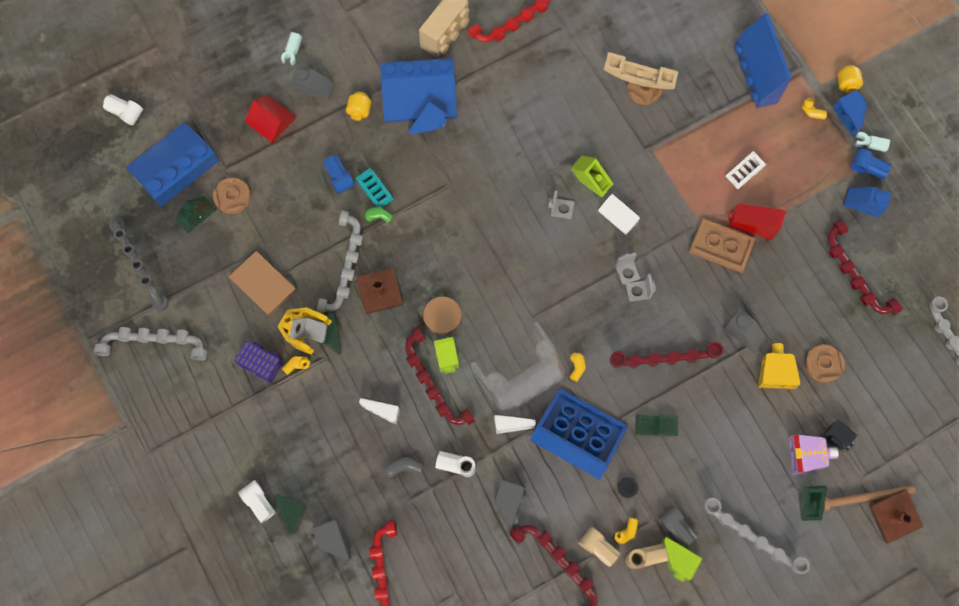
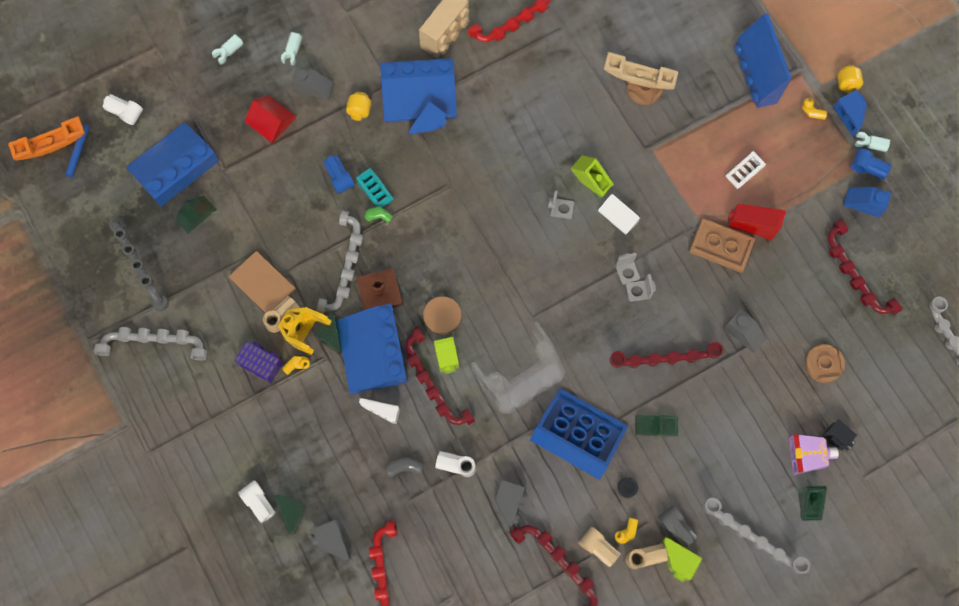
medium nougat tile [213,177,251,214] -> none
light grey bracket [290,317,327,343] -> none
white slope [494,415,536,434] -> none
yellow arm [569,352,586,382] -> none
yellow torso [758,343,800,389] -> none
medium nougat bar [820,486,916,511] -> none
copper tile [869,489,924,544] -> none
none -> orange slope [8,116,85,160]
none -> blue bar [65,124,89,177]
none -> light aqua bar [212,34,243,64]
none -> tan piece [263,296,300,333]
none -> blue slope [336,304,408,395]

